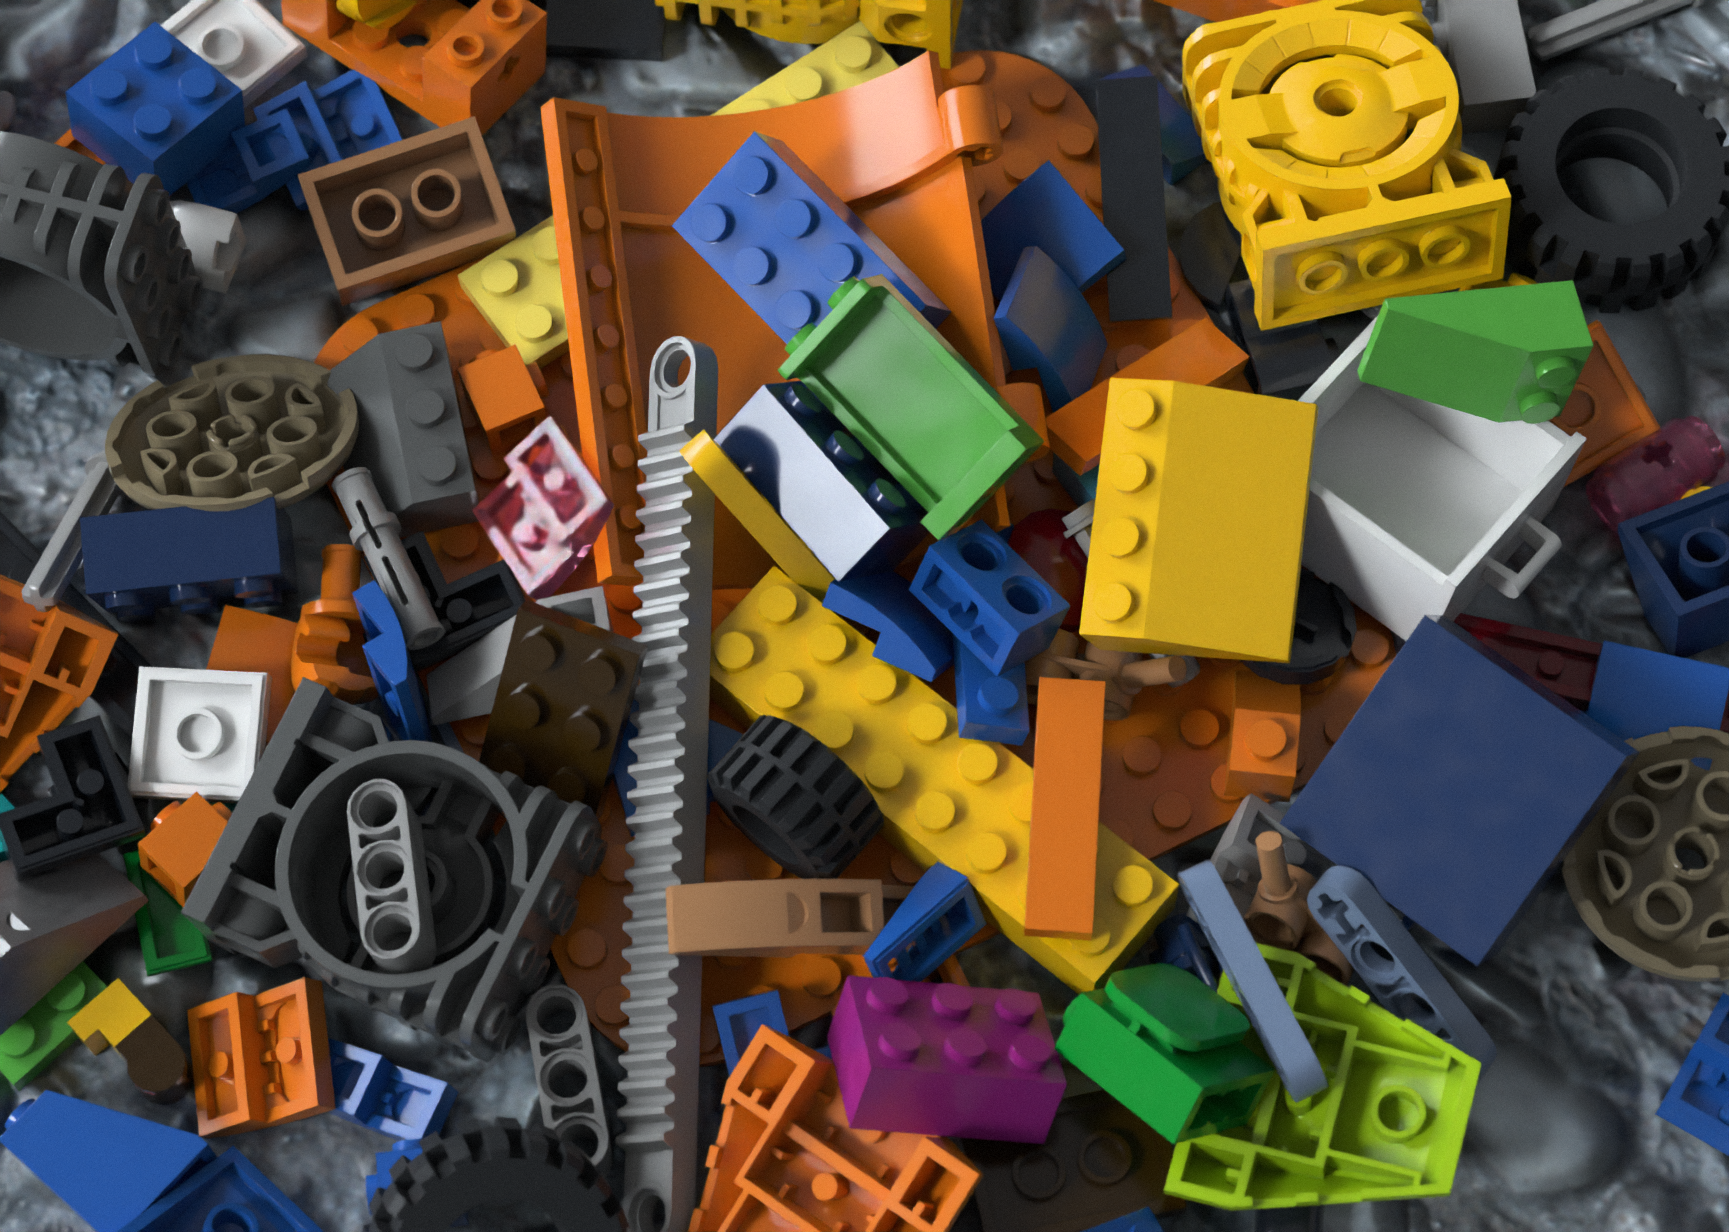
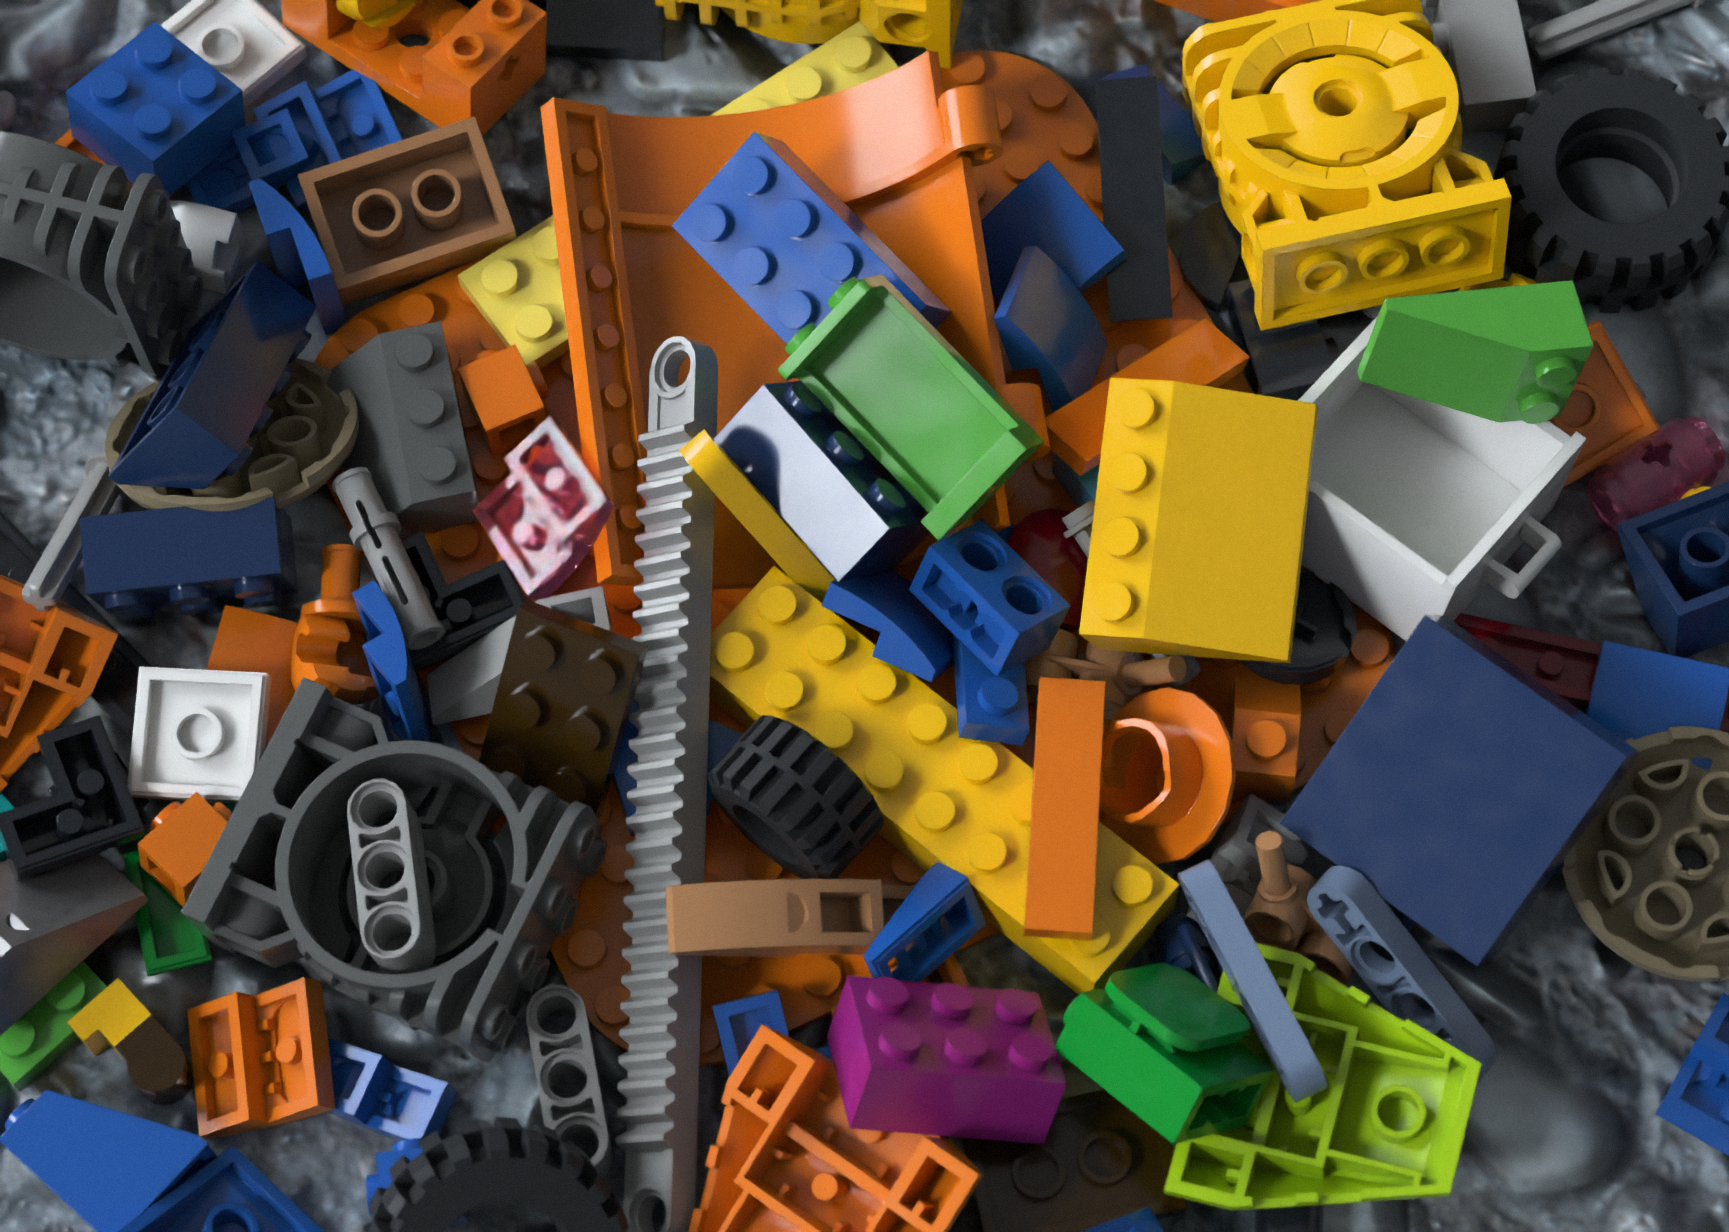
none -> dark blue slope [108,260,316,489]
none -> blue slope [248,179,348,335]
none -> orange helmet [1099,687,1236,865]

